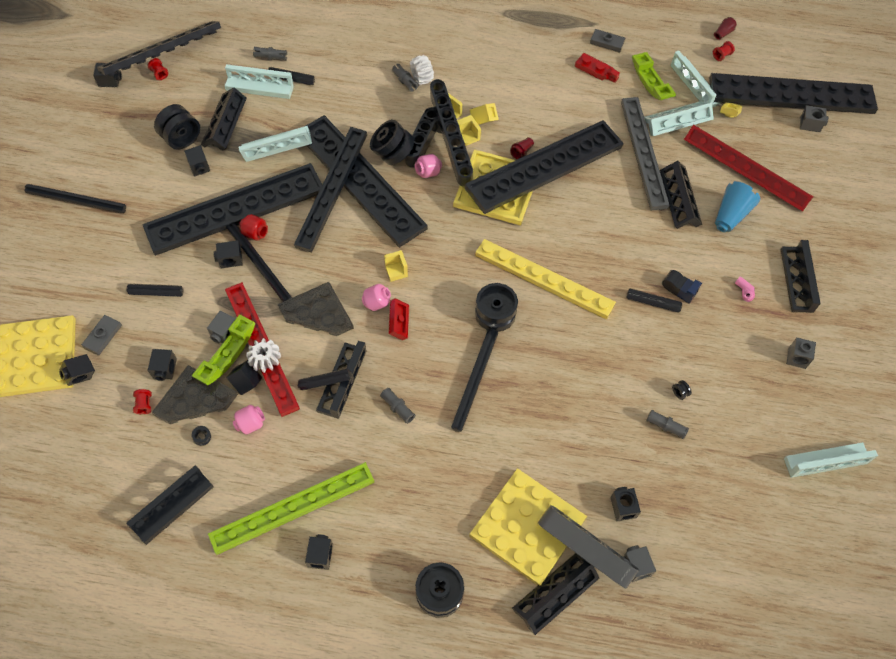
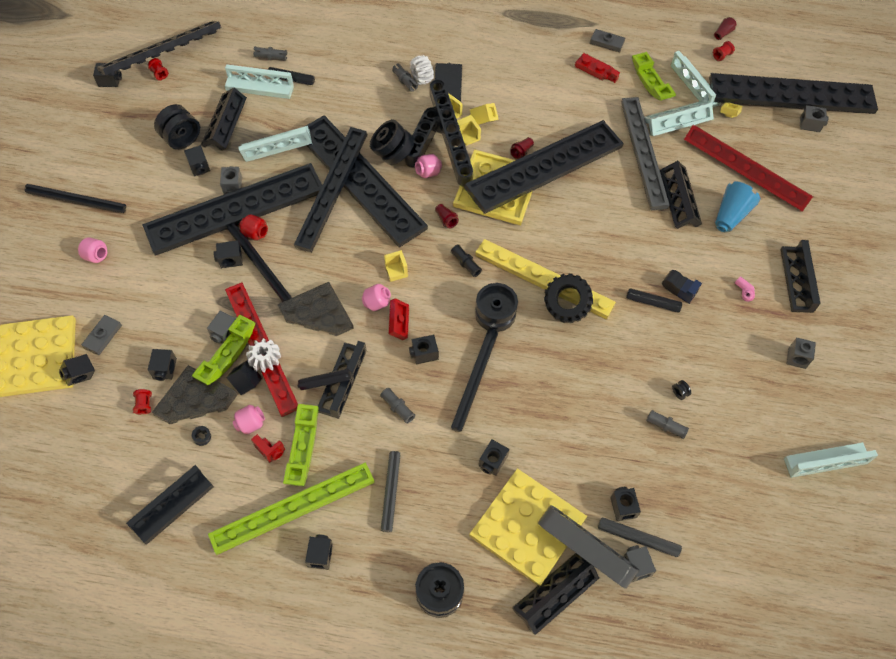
black axle [126,284,184,297] -> none
none -> bright pink head [78,237,107,263]
none -> dark grey brick [220,166,242,194]
none -> red bracket [251,434,285,463]
none -> lime slope [283,404,319,487]
none -> dark grey axle [381,451,401,532]
none -> black brick [409,335,439,365]
none -> black piece [435,62,462,102]
none -> dark red cone [435,204,459,229]
none -> black pin [451,244,482,277]
none -> black brick [479,439,510,476]
none -> black tyre [544,273,593,323]
none -> dark grey axle [598,517,682,557]

